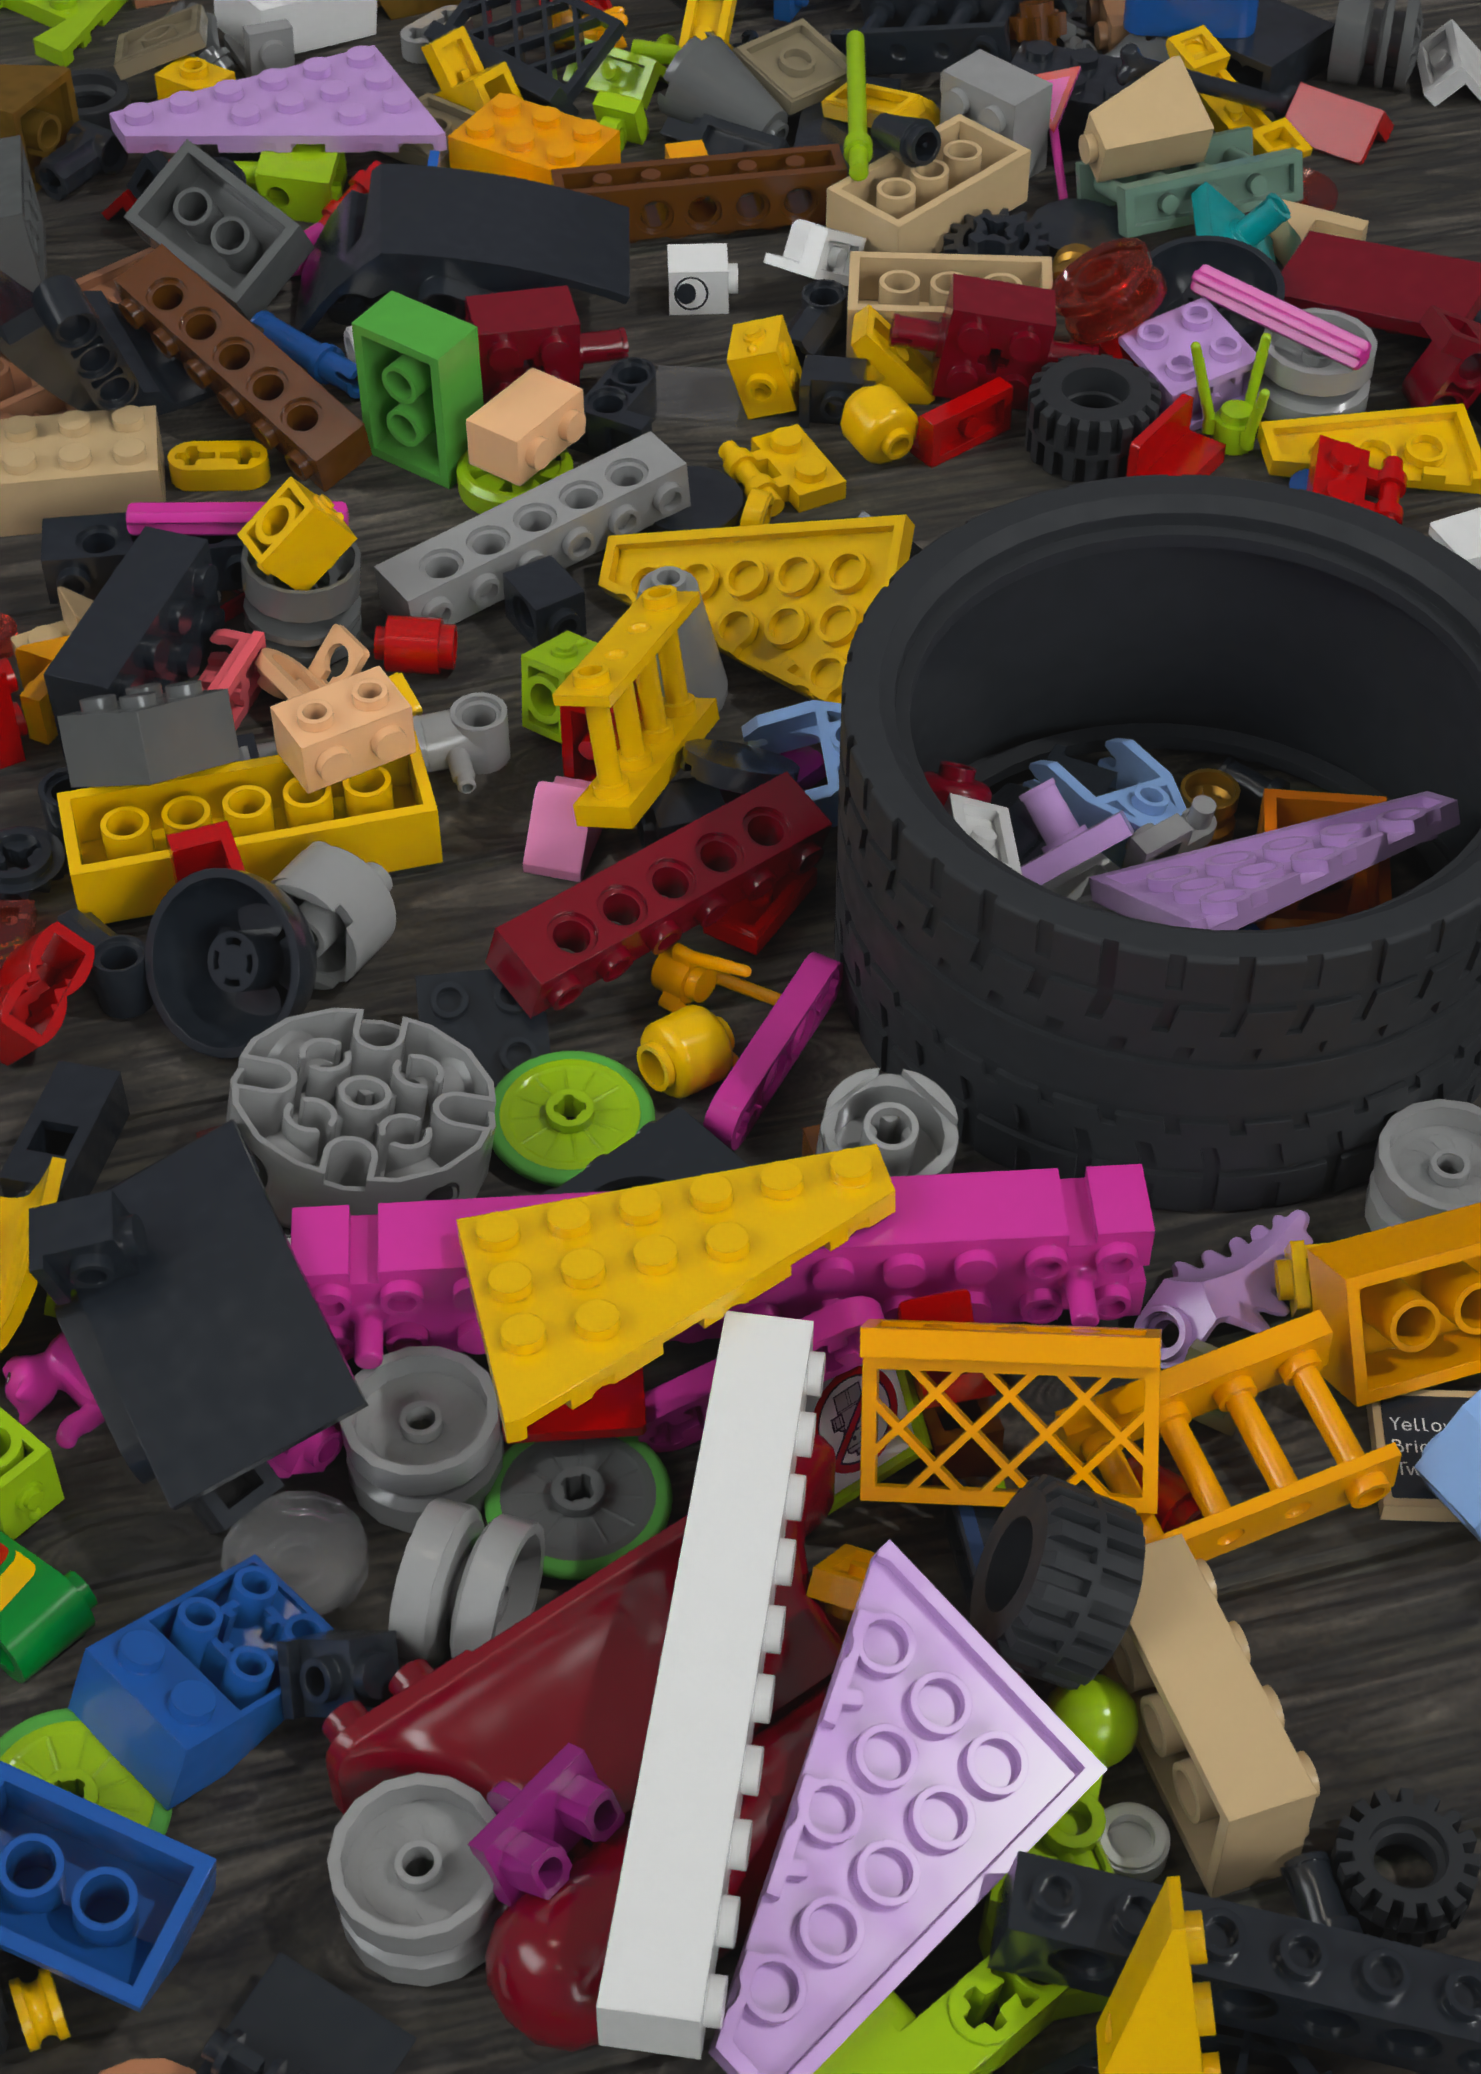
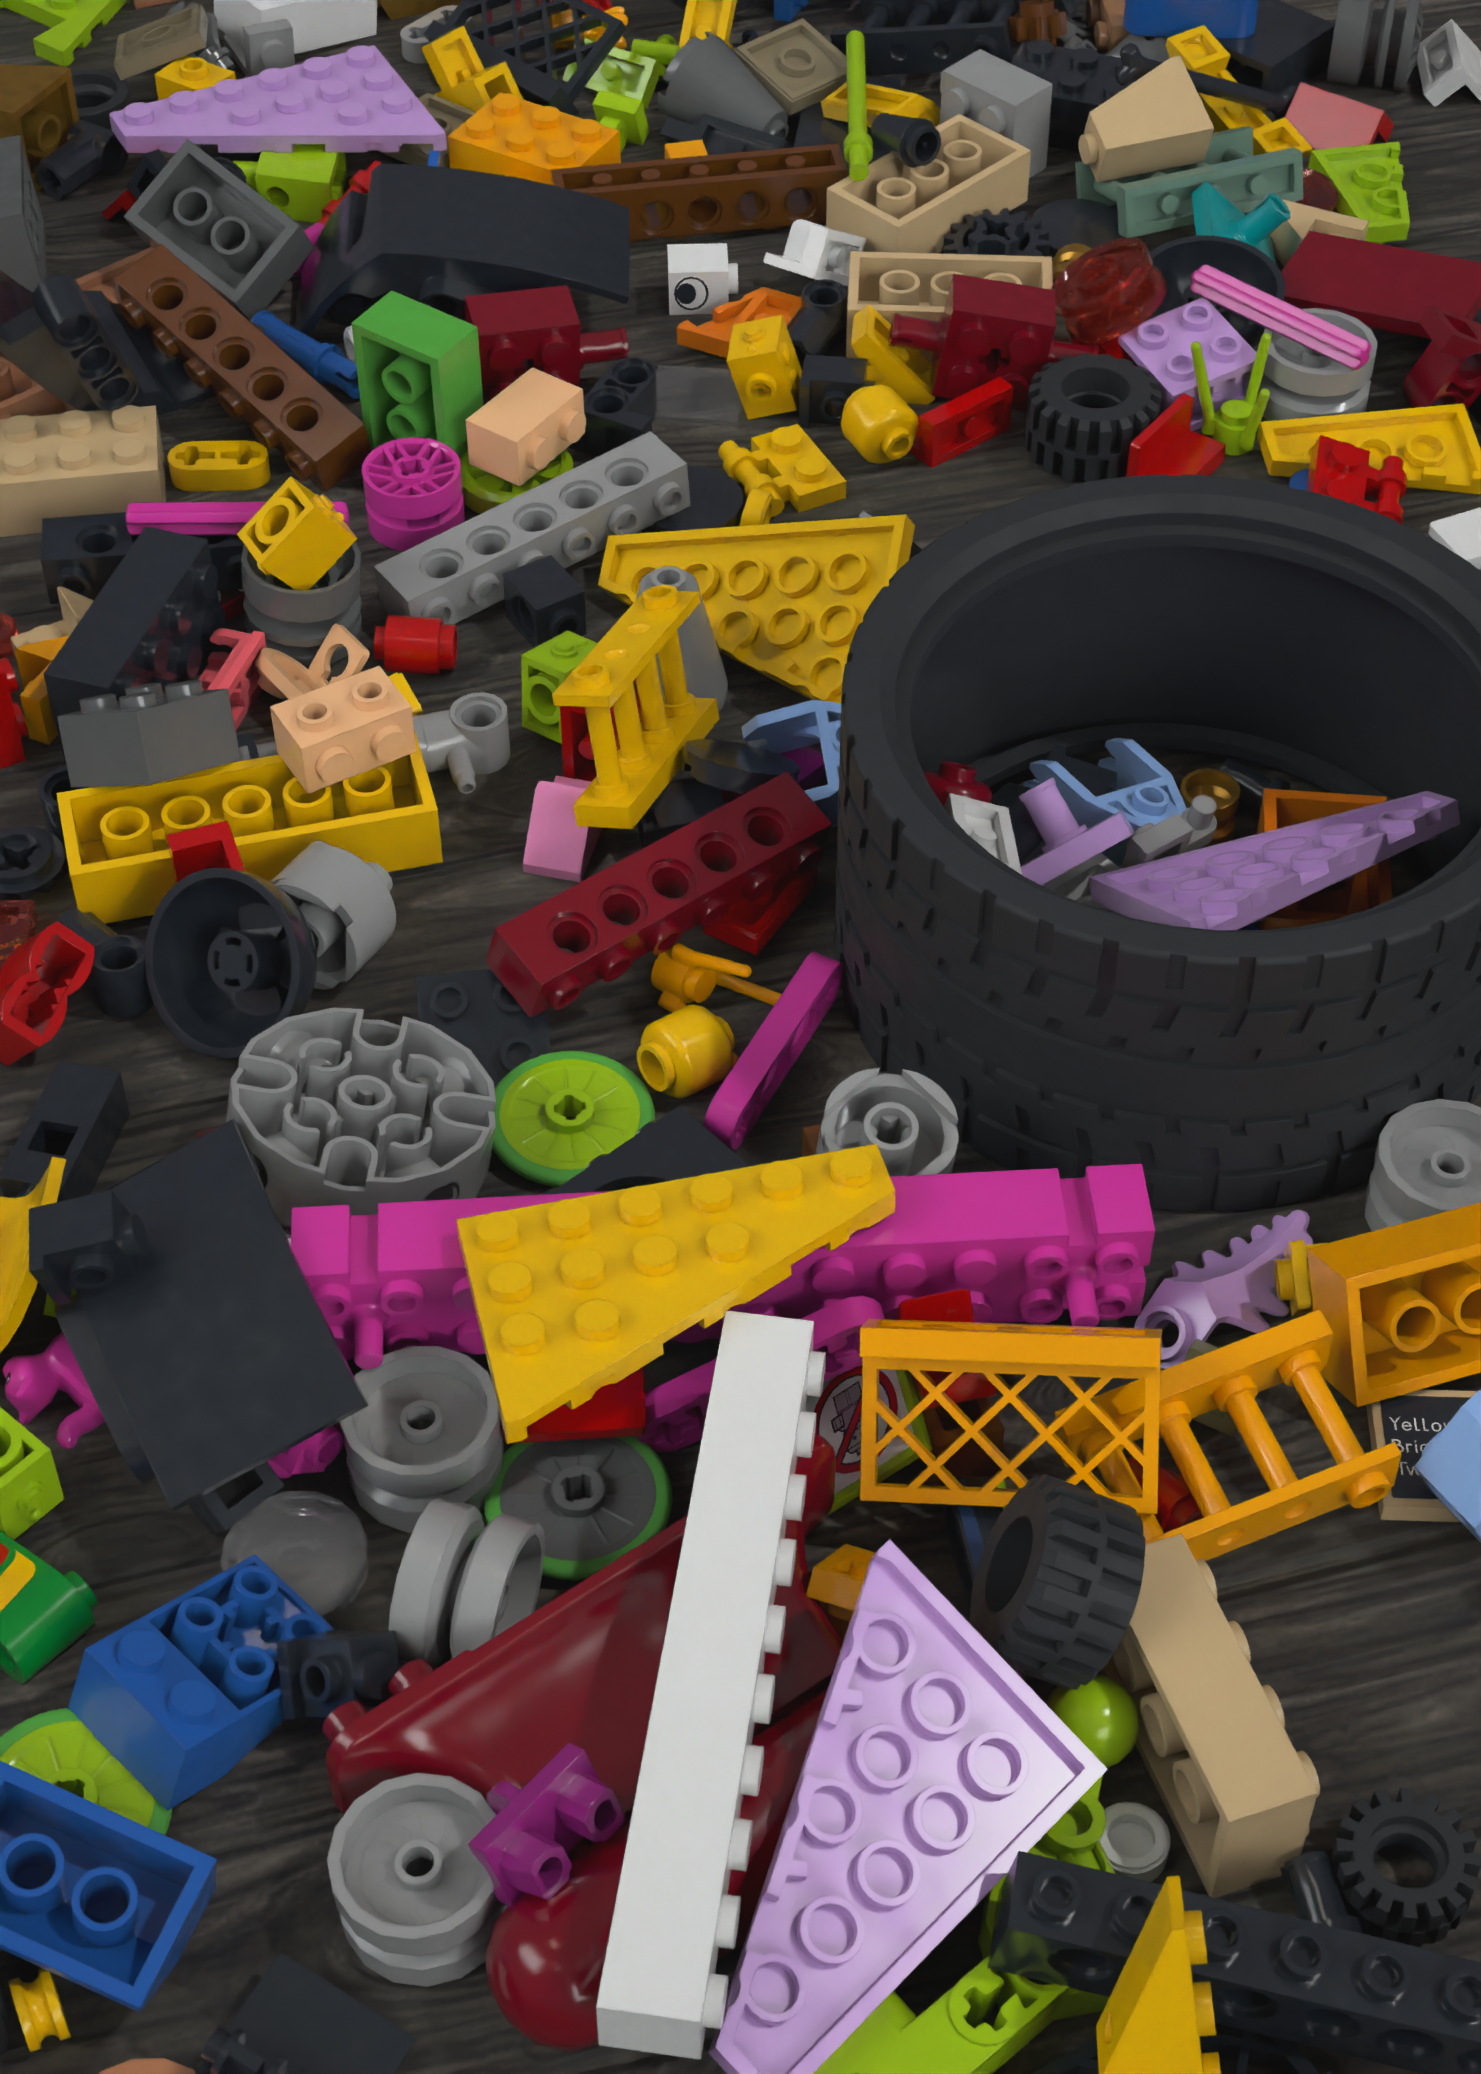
dark pink piece [1035,66,1081,200] -> none
none -> dark pink wheel [362,437,465,551]
none -> orange wing [677,287,802,358]
none -> lime wing [1308,142,1410,244]

